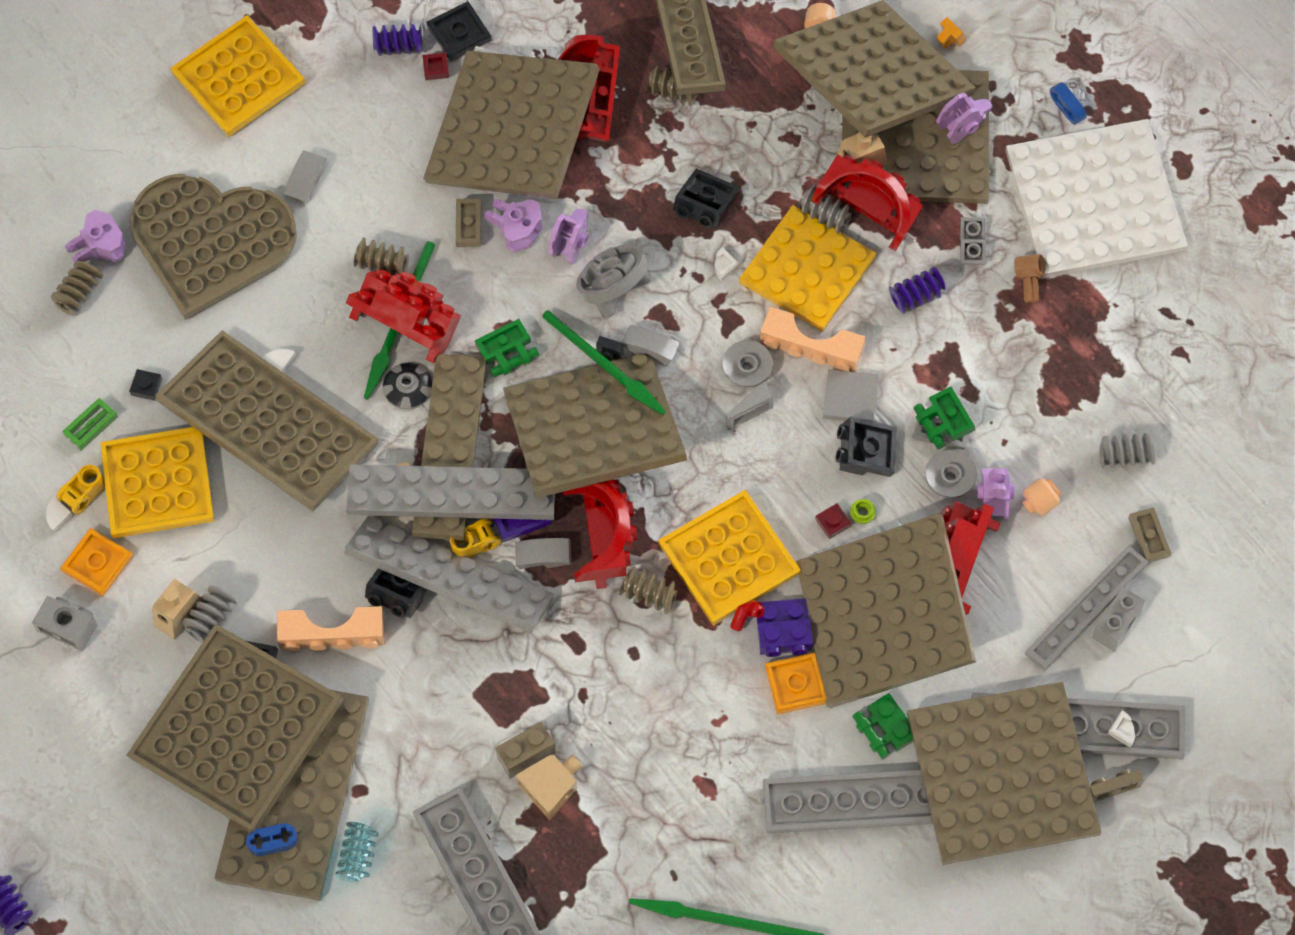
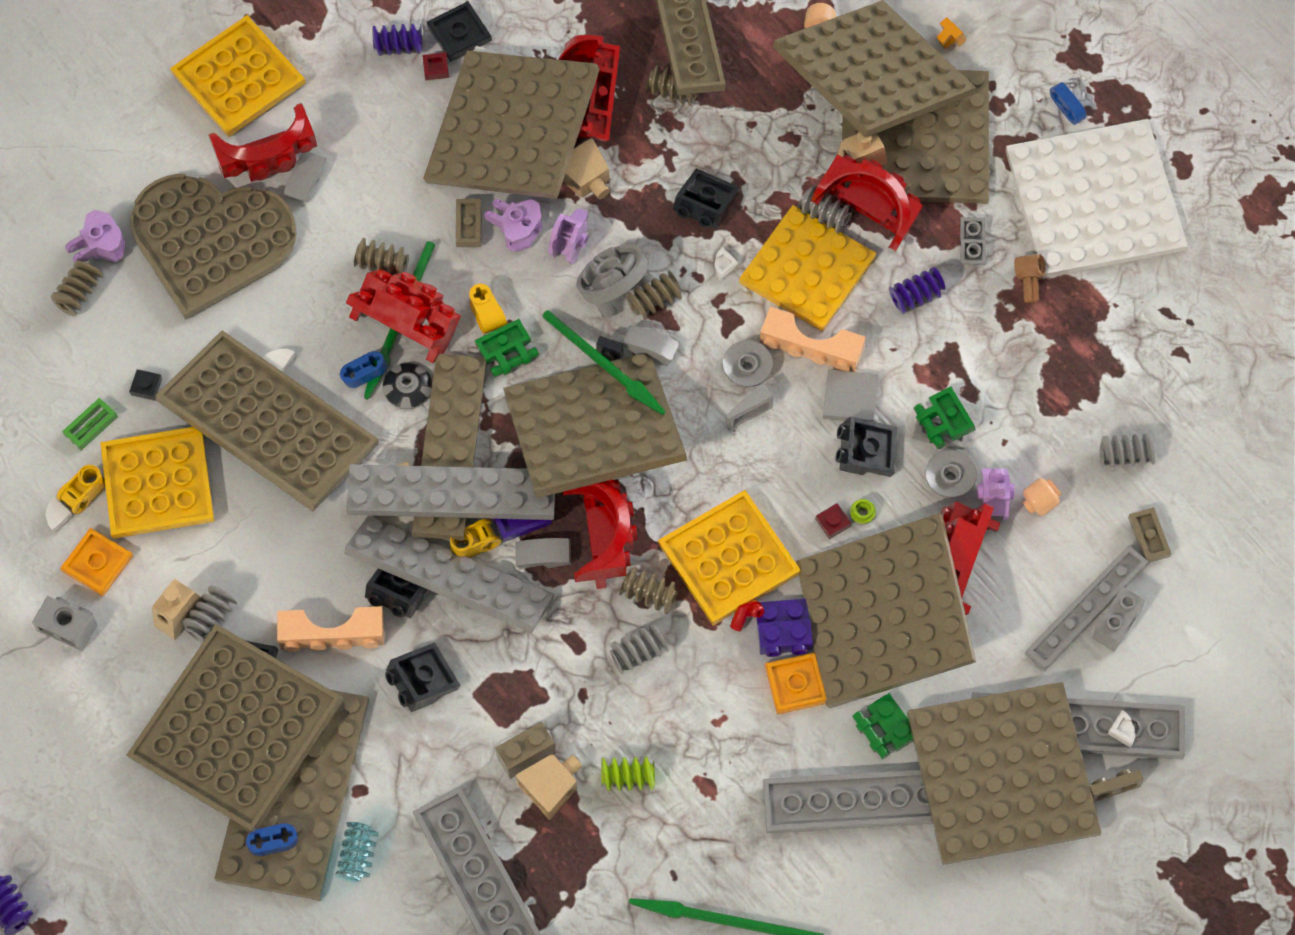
lavender hinge [936,92,993,144] -> none
none -> red piece [208,103,317,182]
none -> blue beam [340,351,388,388]
none -> black plate [385,642,460,712]
none -> yellow piece [469,283,507,335]
none -> tan torso [563,138,610,199]
none -> lime piece [601,756,655,791]
none -> light grey piece [610,624,668,674]
none -> dark tan piece [626,270,682,319]

